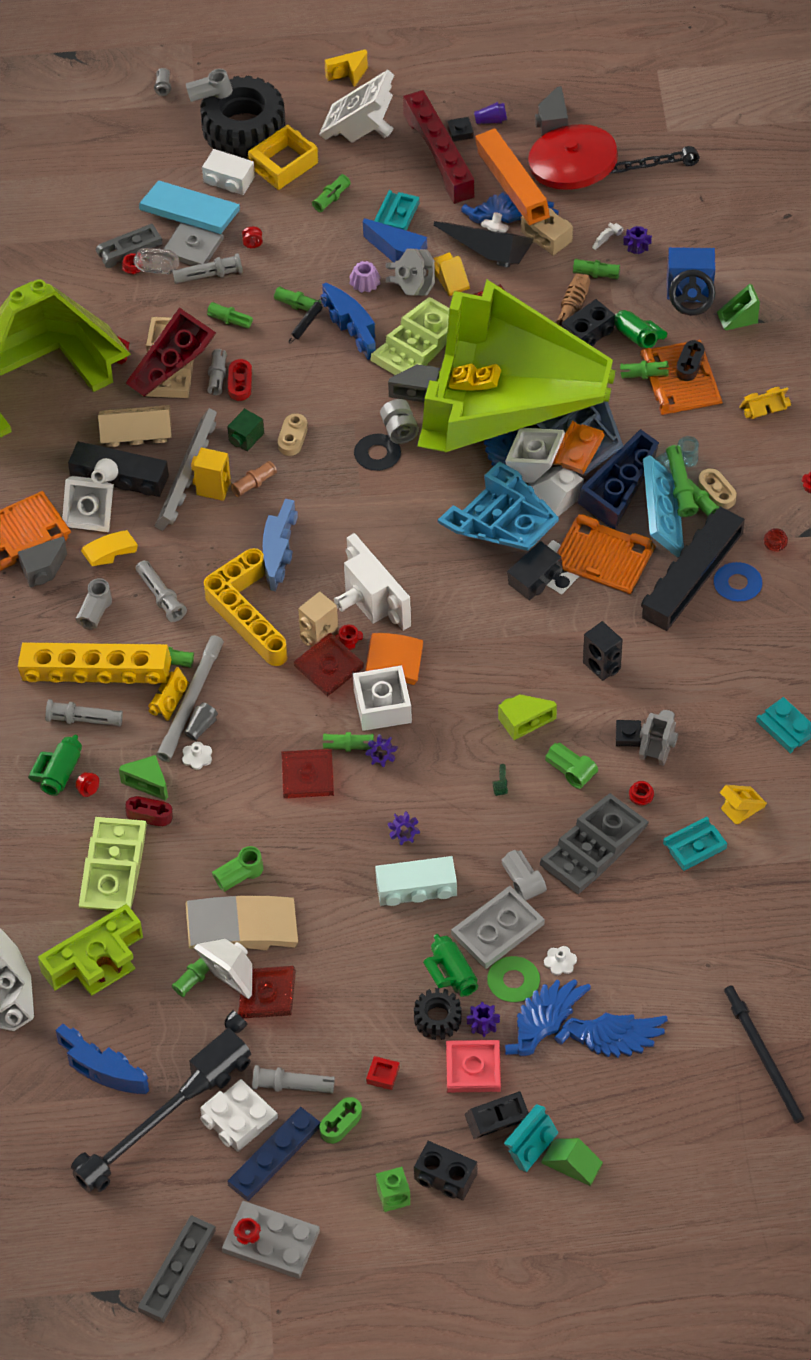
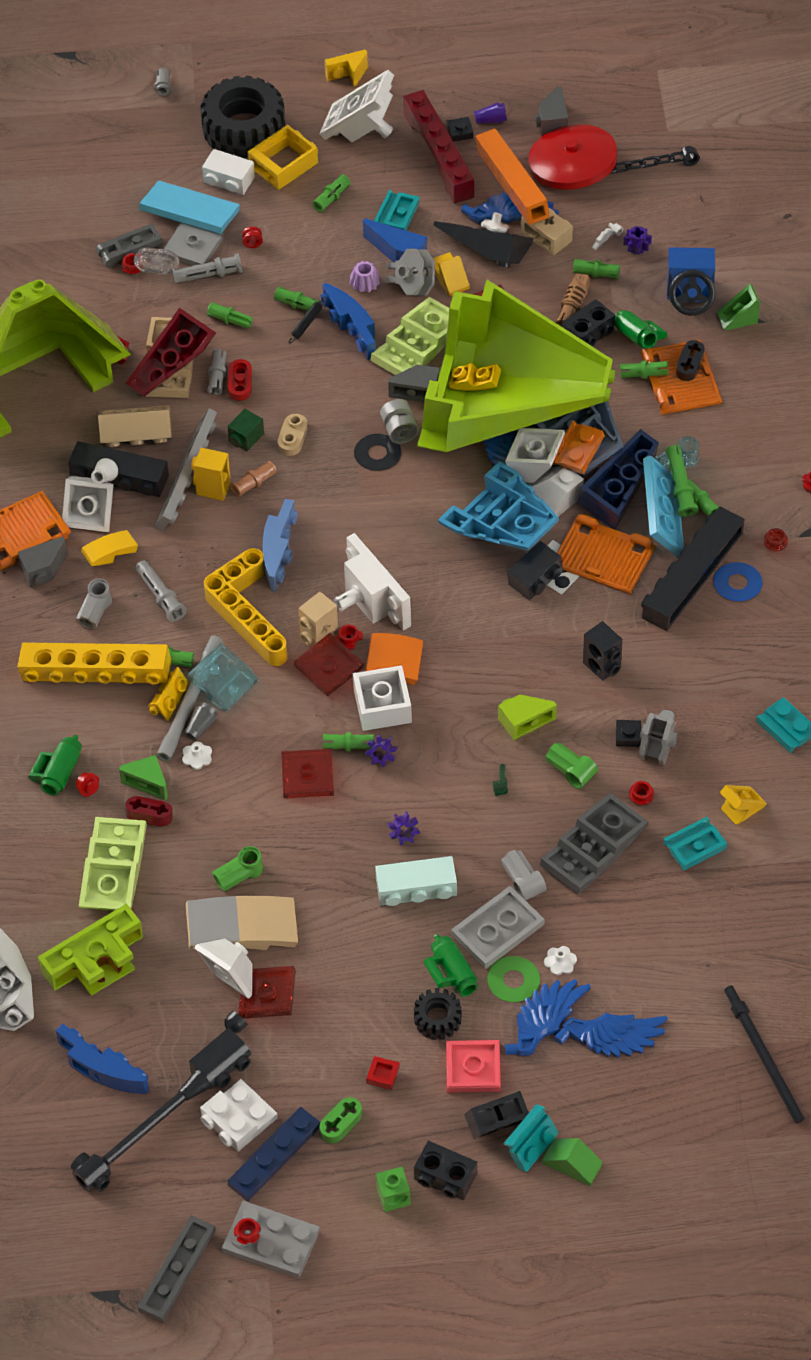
light grey pin [45,699,123,727] -> none
bright green pin [172,957,210,997] -> none
light grey piece [186,68,233,102] -> none
light grey pin [252,1065,335,1094] -> none
dark purple gear [467,1002,500,1037] -> none
tan plate [698,469,736,509] -> none
yellow hinge [739,387,791,419] -> none
none -> clear light blue slope [188,643,258,712]

